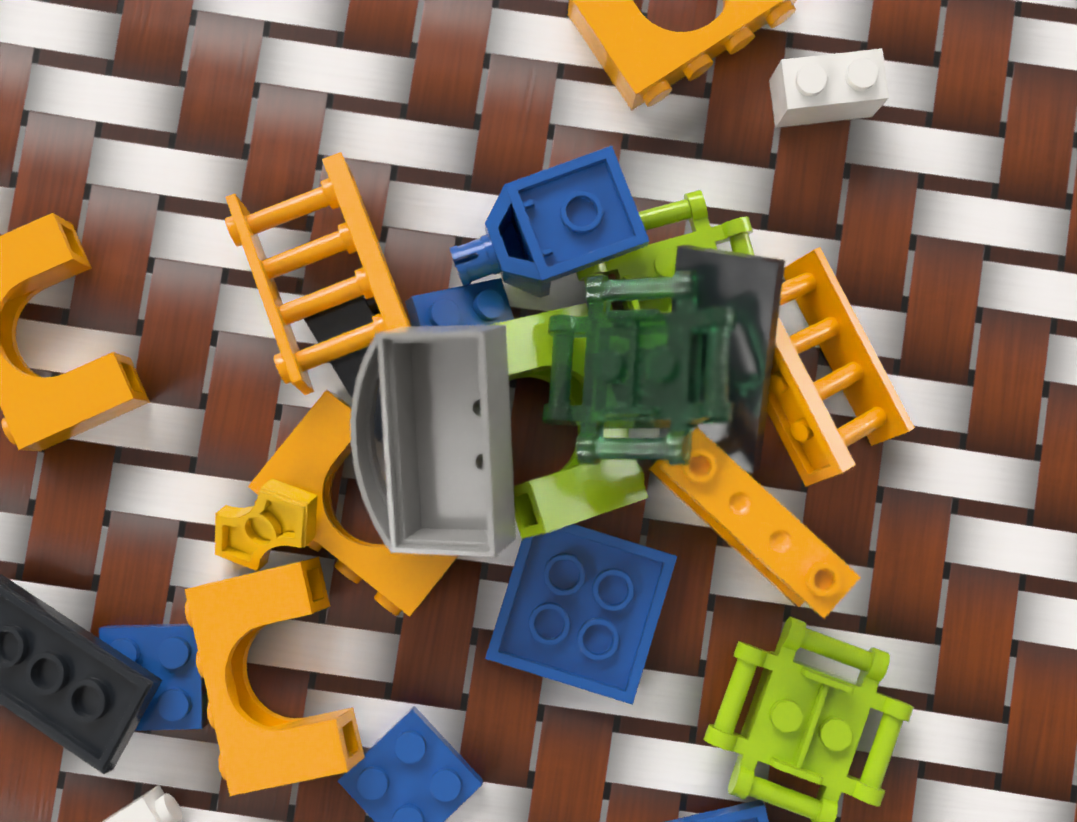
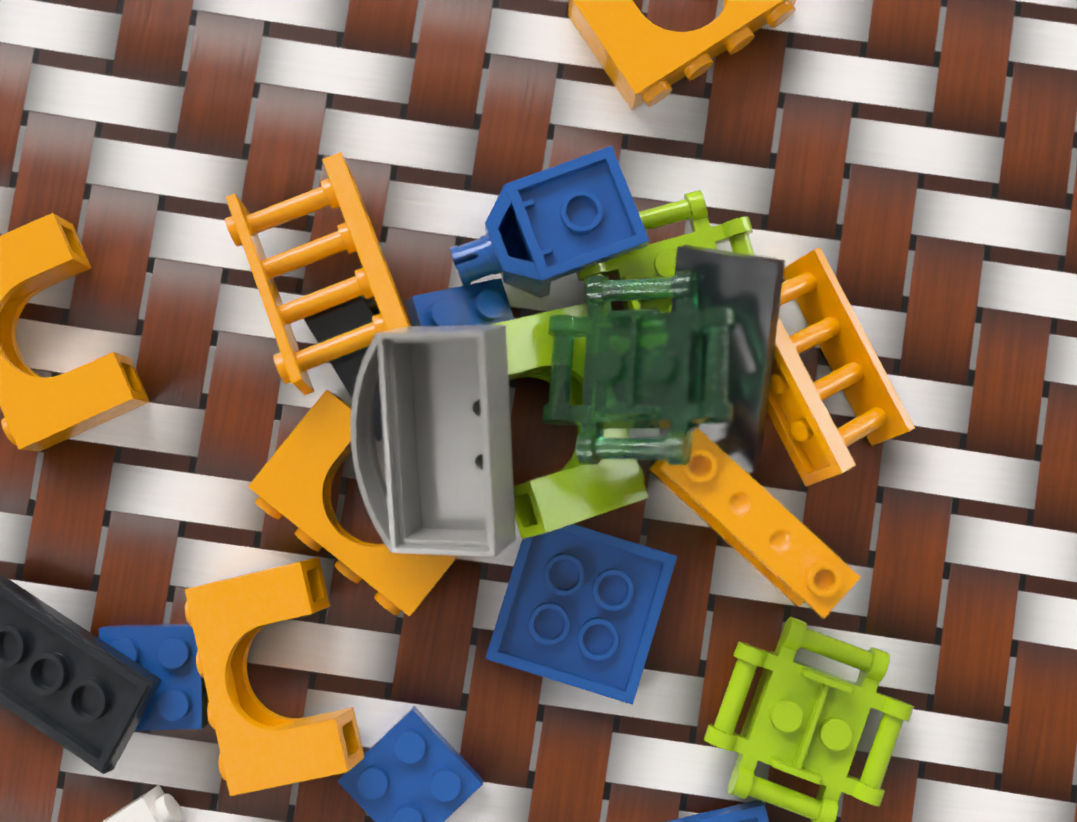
yellow tile [215,478,318,571] -> none
white brick [769,48,889,128] -> none

